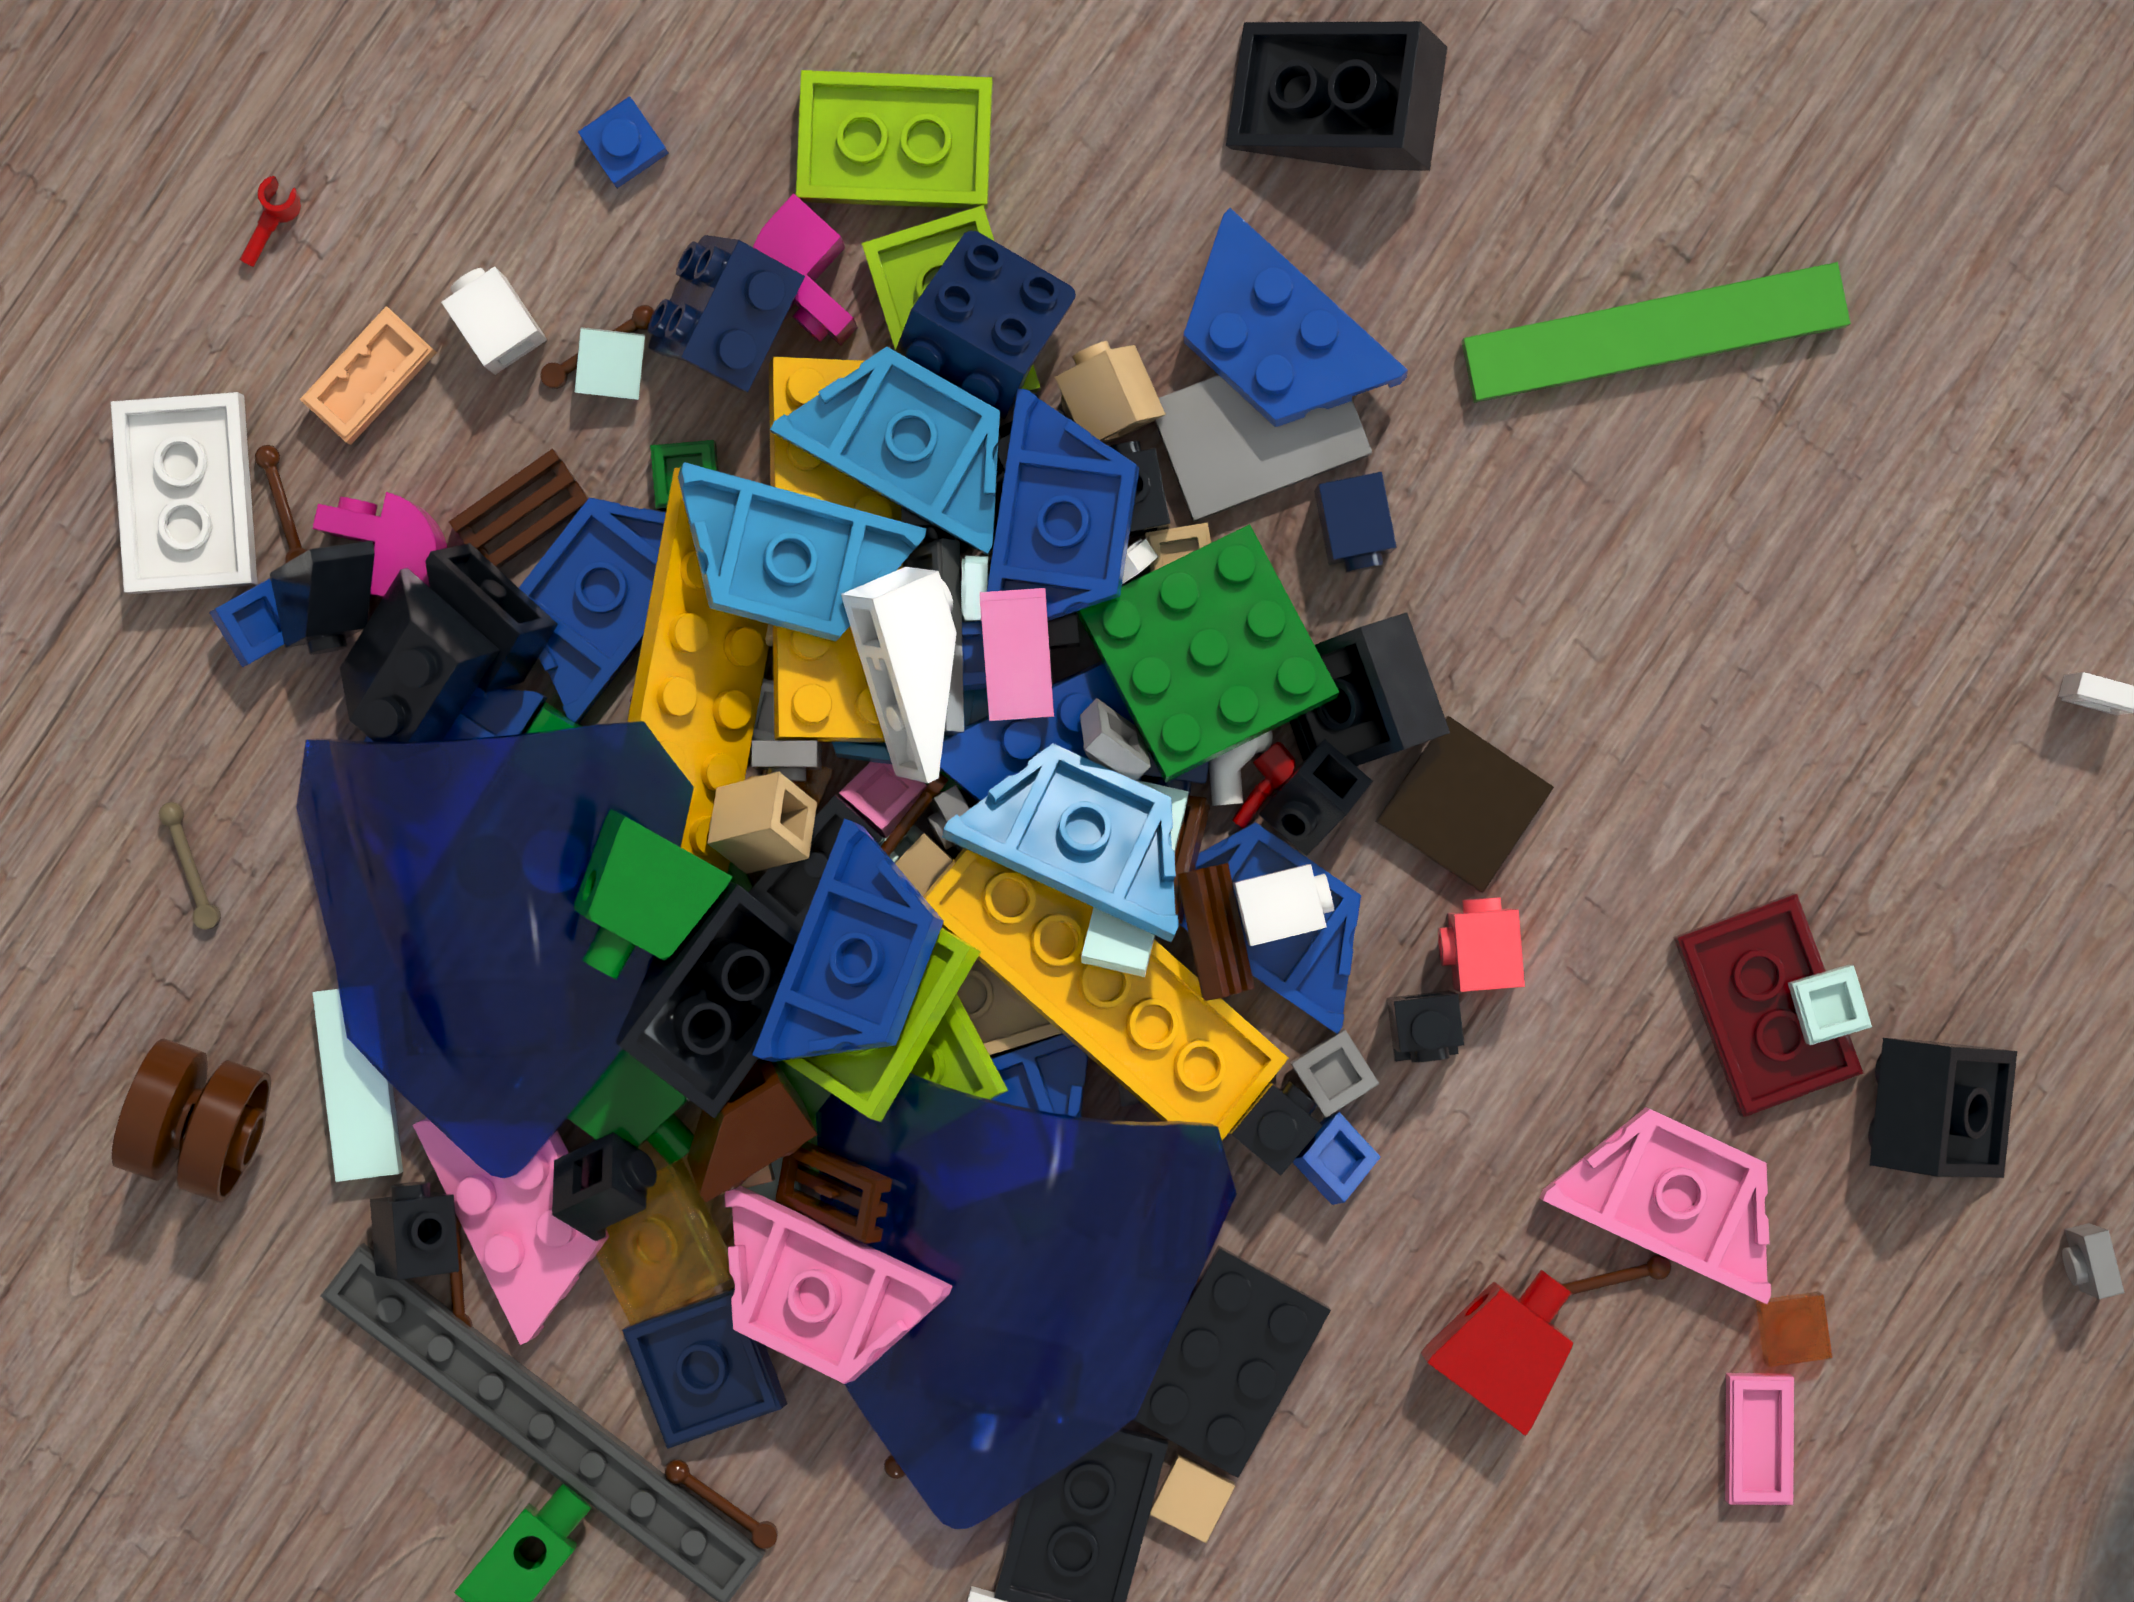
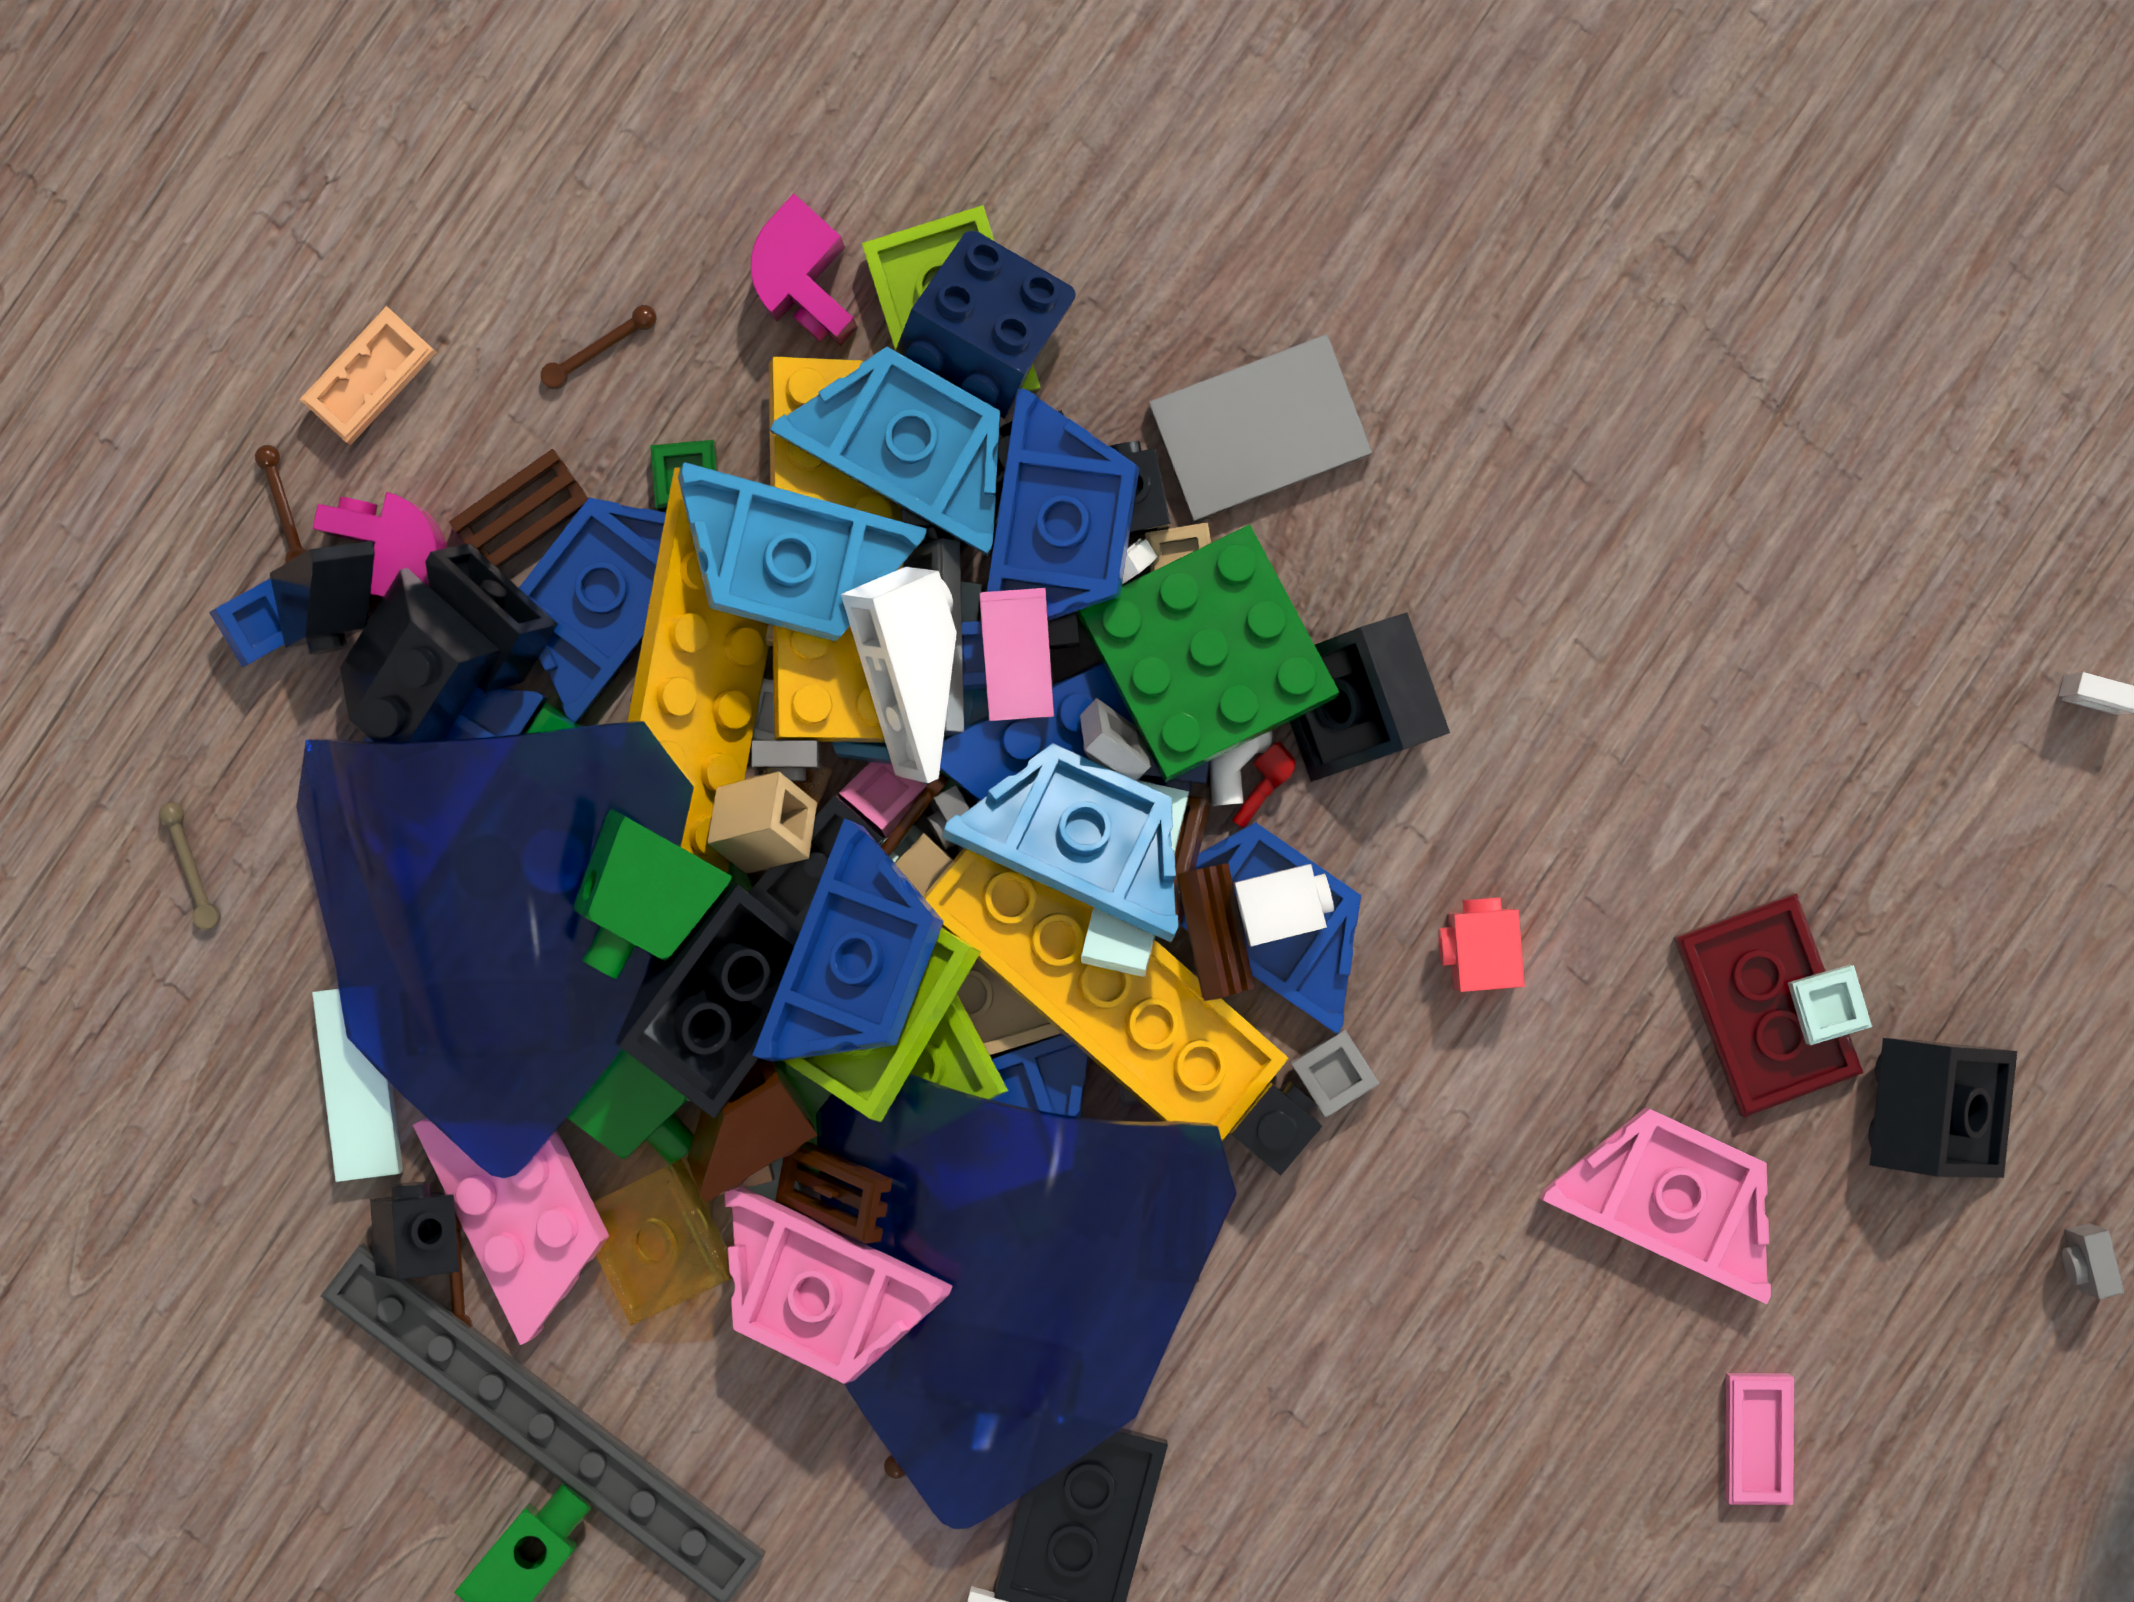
white plate [111,392,258,594] -> none
reddish brown wheel [112,1039,271,1203] -> none
red hand [239,176,301,267] -> none
white brick [441,266,547,375] -> none
black brick [552,1132,657,1241] -> none
light aqua tile [574,327,645,400] -> none
blue plate [578,96,669,189] -> none
dark blue tile [622,1287,788,1449] -> none
dark blue bracket [648,235,805,392] -> none
reddish brown hinge [665,1460,778,1549] -> none
lime plate [796,70,993,209] -> none
light aqua tile [961,555,989,620] -> none
tan brick [1055,341,1166,443] -> none
black plate [1126,1245,1331,1478] -> none
tan tile [1150,1453,1235,1543] -> none
blue wing [1183,208,1408,427] -> none
black slope [1226,21,1448,171] -> none
black brick [1259,739,1373,856] -> none
plate [1292,1112,1381,1205] -> none
dark blue brick [1314,472,1397,573] -> none
dark brown tile [1375,716,1554,893] -> none
black brick [1387,990,1464,1062] -> none
red torso [1421,1270,1573,1436] -> none
bright green tile [1461,262,1851,403] -> none
reddish brown hinge [1558,1255,1671,1295] -> none
clear orange plate [1755,1291,1833,1367] -> none

